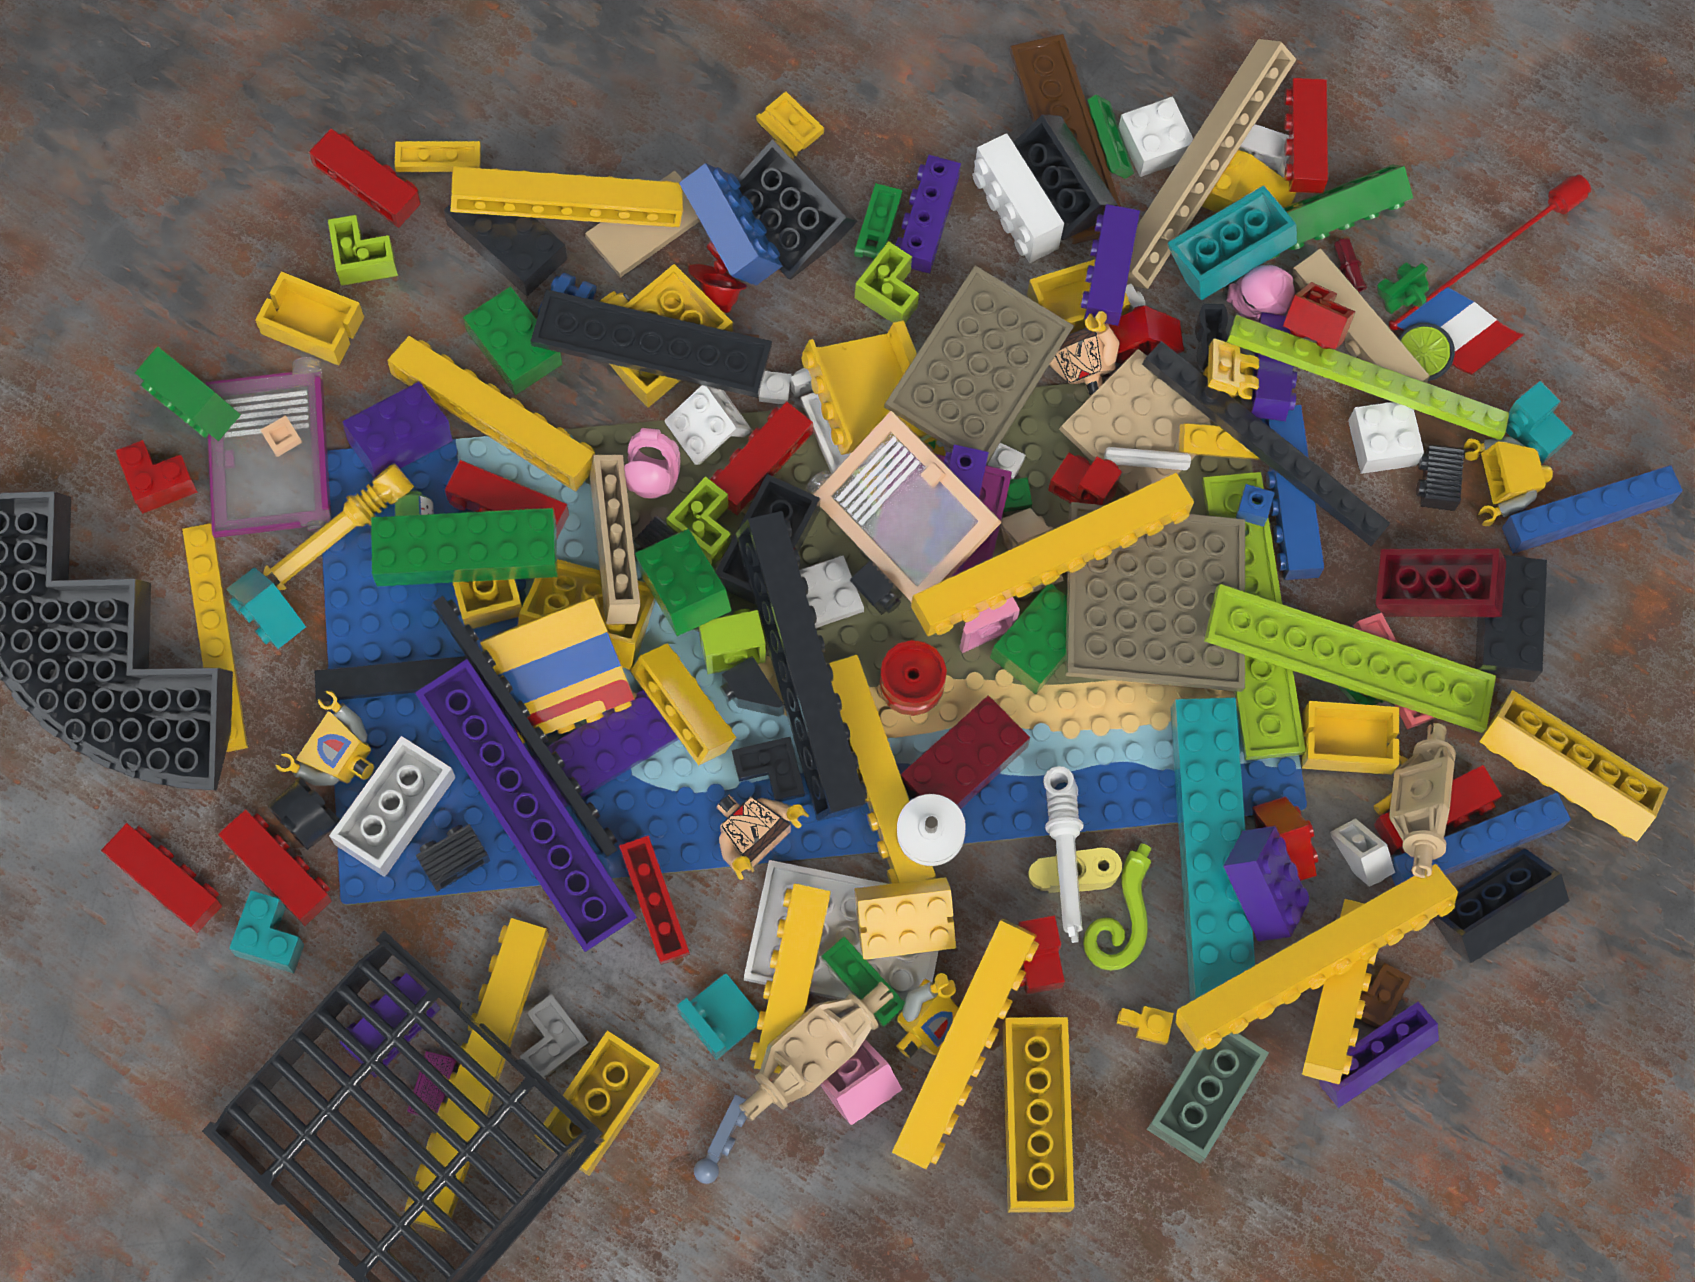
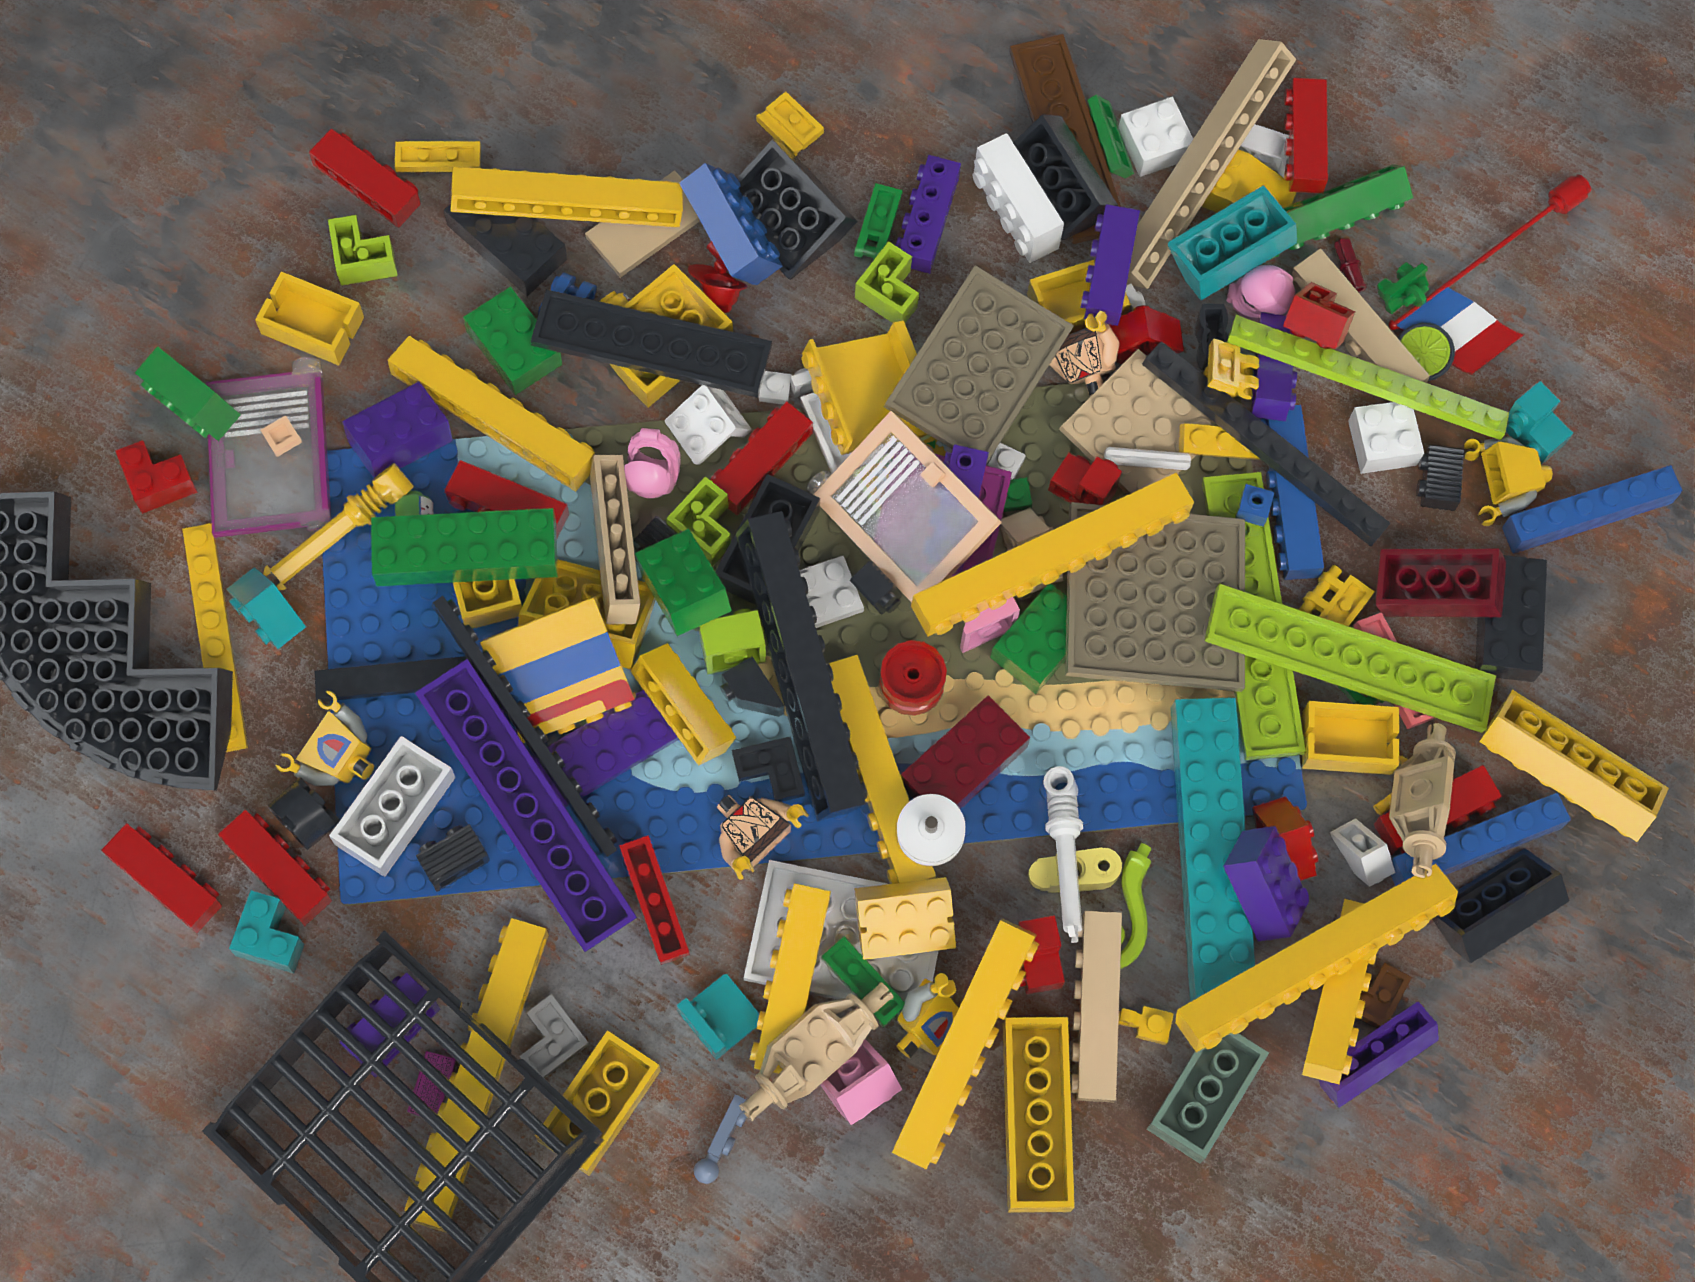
none -> tan brick [1071,911,1122,1103]
none -> yellow plate [1299,565,1375,626]

